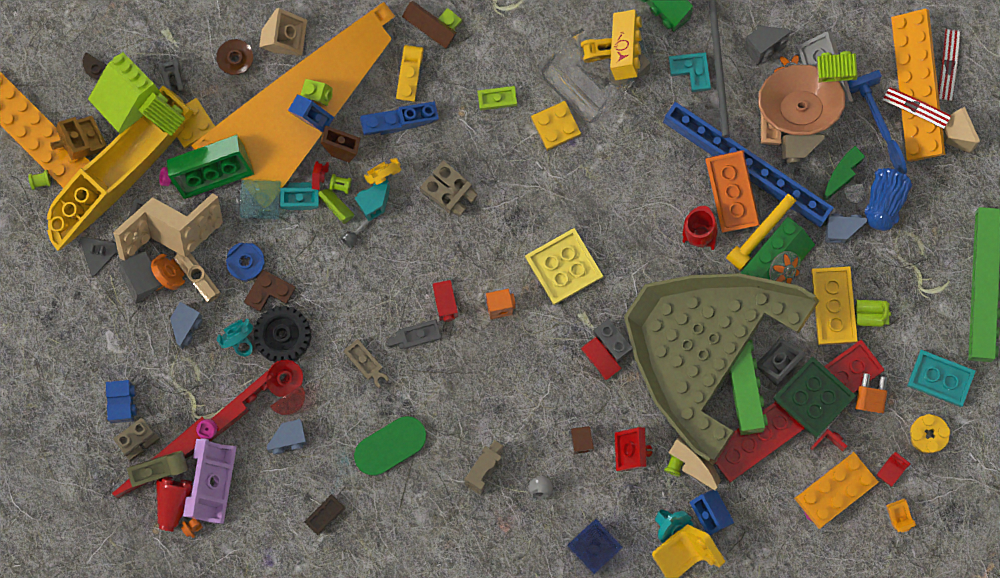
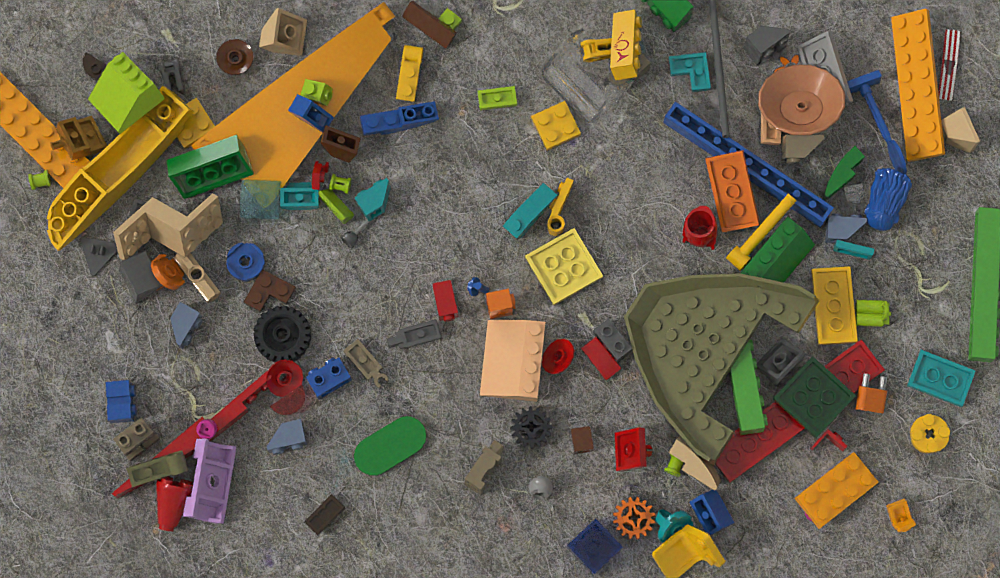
lime brick [139,92,185,136] -> none
dark pink tile [159,167,171,186] -> none
orange plate [181,519,203,538] -> none
teal tile [216,319,253,357] -> none
yellow plate [364,158,402,185] -> none
dark tan hips [420,160,478,217] -> none
clear dish [769,251,801,284] -> none
lime brick [817,51,857,83] -> none
red bracket [876,452,911,487] -> none
sticker [883,87,951,129] -> none
none -> blue brick [306,358,352,400]
none -> blue plate [467,277,489,296]
none -> light nougat slope [480,320,545,402]
none -> teal slope [503,183,558,239]
none -> black gear [510,406,552,449]
none -> red dish [542,339,575,374]
none -> yellow plate [547,178,574,236]
none -> orange gear [613,497,655,540]
none -> teal tile [833,240,874,260]

